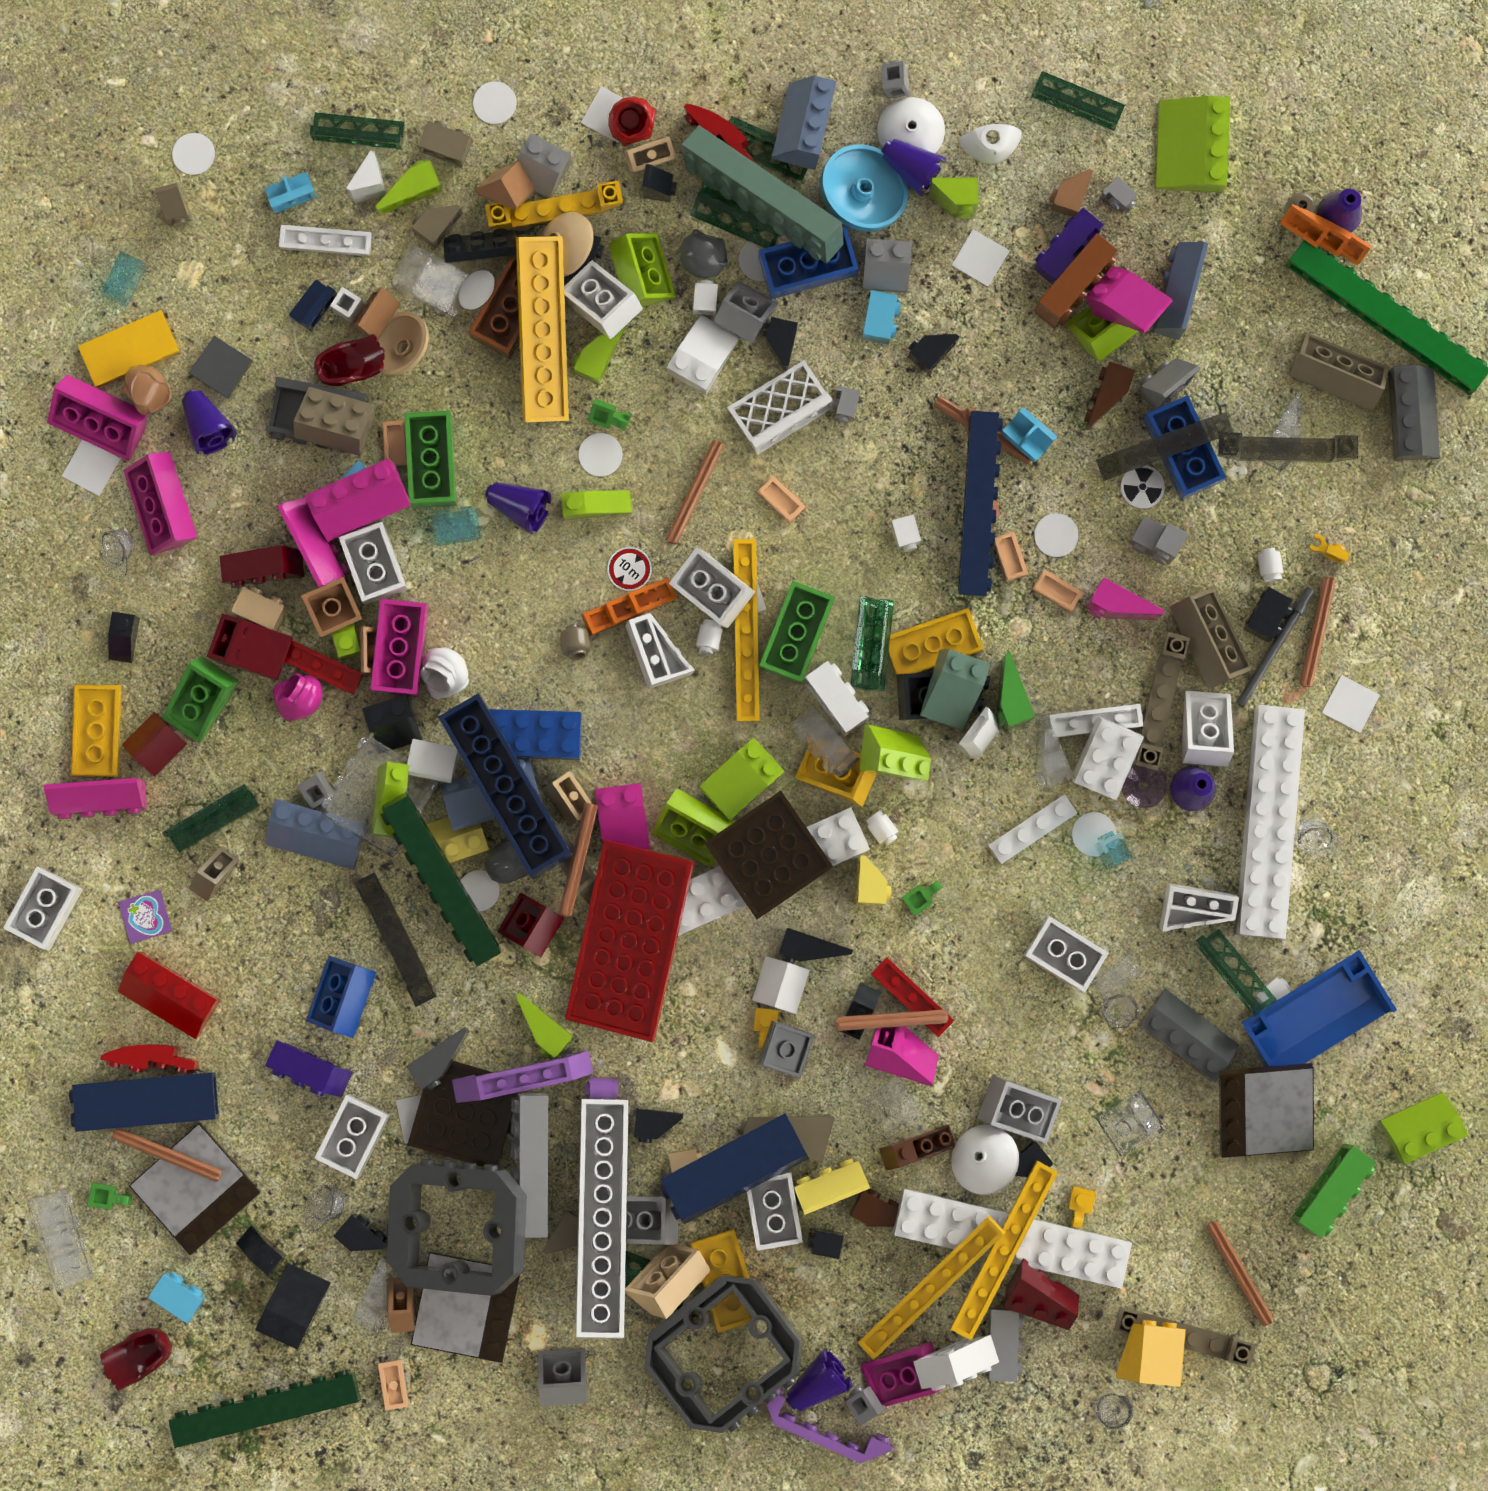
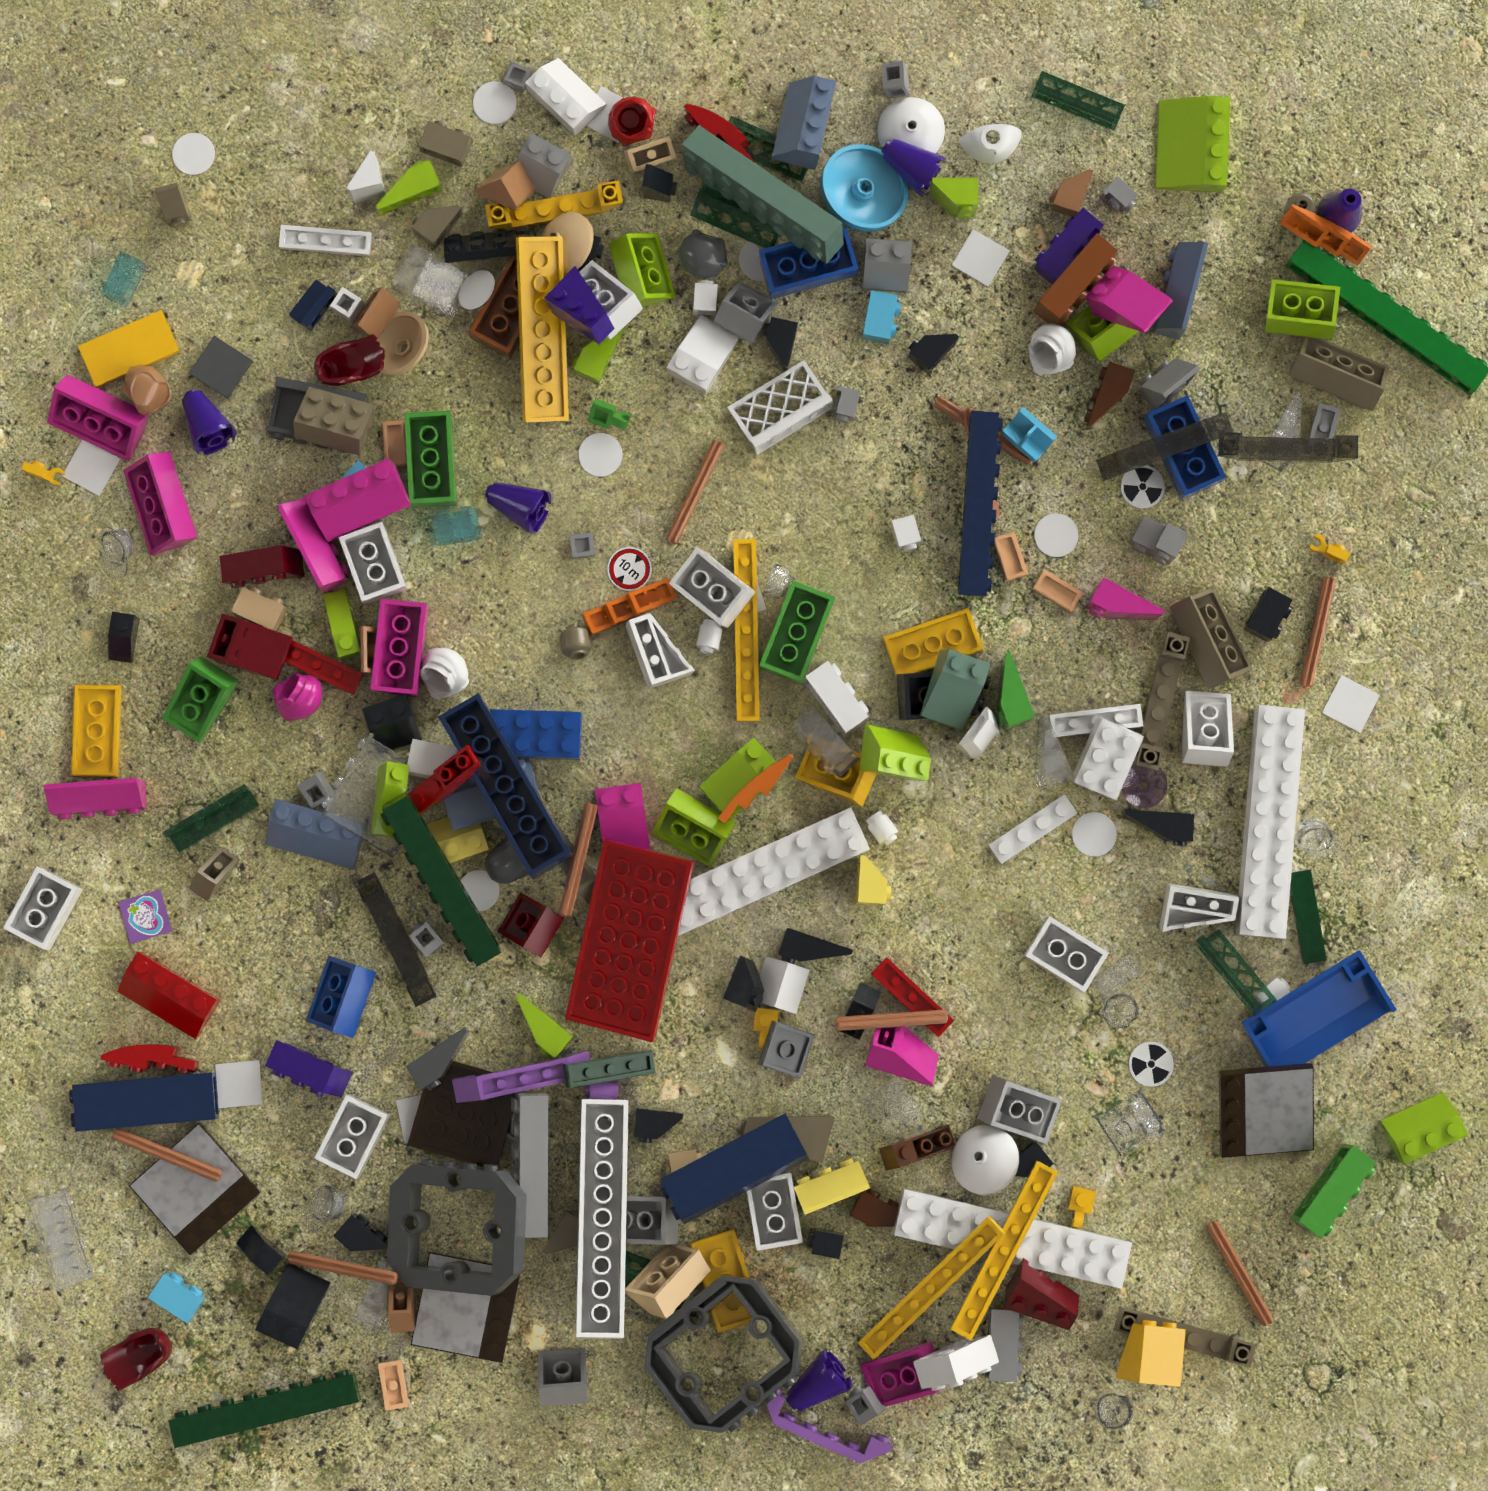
bright green plate [87,1182,132,1210] -> none
dark red slope [122,712,187,776] -> none
medium azure panel [265,172,317,214] -> none
medium nougat slope [301,577,362,637] -> none
clear green fence [310,112,405,150] -> none
tan brick [544,771,592,826] -> none
lime slope [561,490,632,521] -> none
dark brown plate [704,791,833,920] -> none
light nougat tile [757,476,806,524] -> none
clear green fence [850,596,894,691] -> none
bright green plate [902,880,943,916] -> none
clear light blue brick [1094,831,1132,870] -> none
dark grey slope [1137,989,1239,1082] -> none
dark purple cone [1170,766,1216,811] -> none
dark grey bar [1236,587,1315,707] -> none
white brick [1257,548,1284,582] -> none
dark grey slope [1388,365,1440,461] -> none
none -> yellow plate [21,460,66,486]
none -> white sticker [215,1060,263,1108]
none -> nougat axle [288,1251,398,1285]
none -> red slope [408,745,481,814]
none -> light grey brick [409,921,446,958]
none -> light grey tile [503,61,532,92]
none -> white slope [525,58,607,136]
none -> dark purple wedge [544,266,615,344]
none -> dark green tile [563,1050,655,1088]
none -> light grey plate [570,532,595,559]
none -> orange slope [718,753,794,823]
none -> black slope [723,956,764,1012]
none -> clear hair [763,564,792,599]
none -> white helmet [1028,323,1076,376]
none -> black slope [1122,809,1194,847]
none -> white sticker [1129,1042,1174,1087]
none -> lime slope [1265,279,1340,340]
none -> dark green tile [1290,870,1327,964]
none -> light grey plate [1305,403,1341,454]

